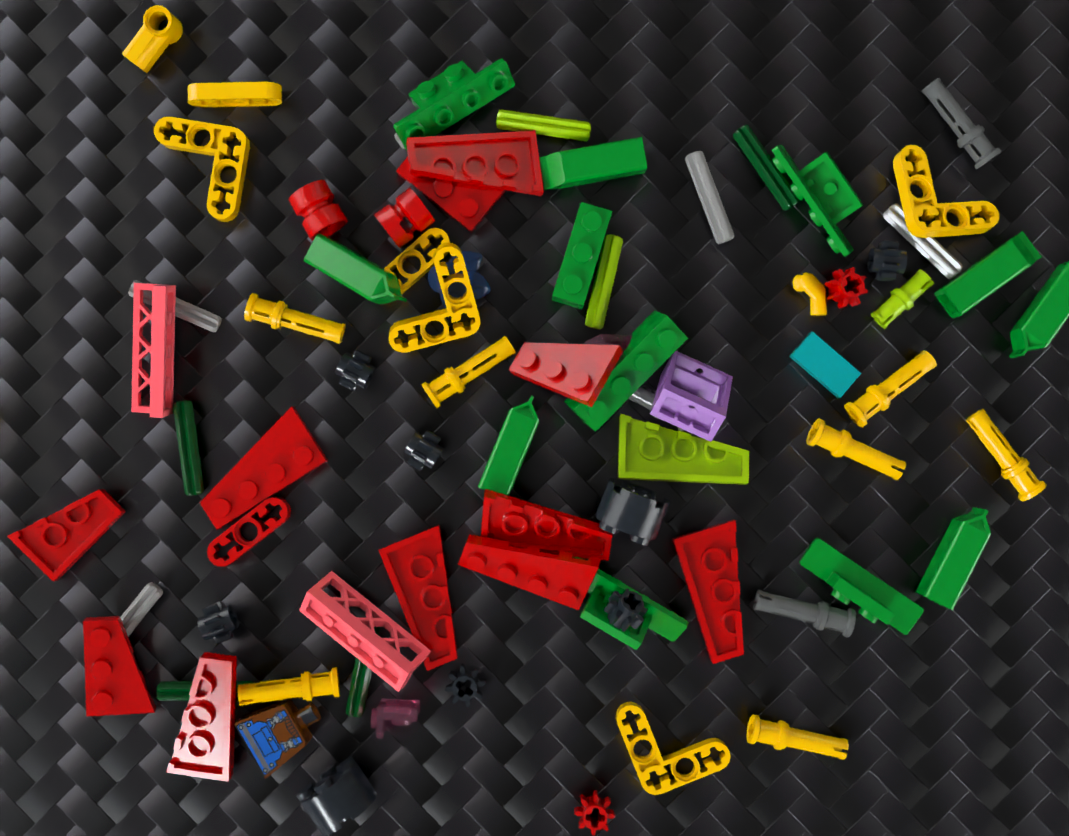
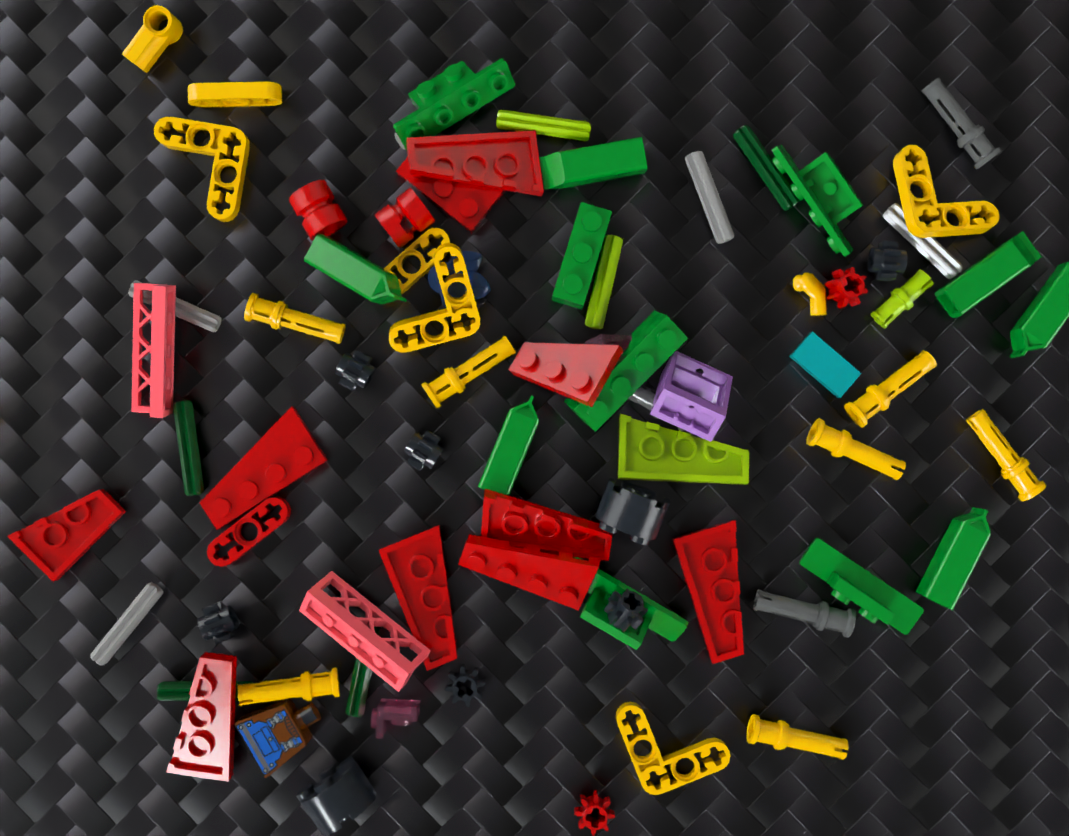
red wing [83,616,156,716] -> none

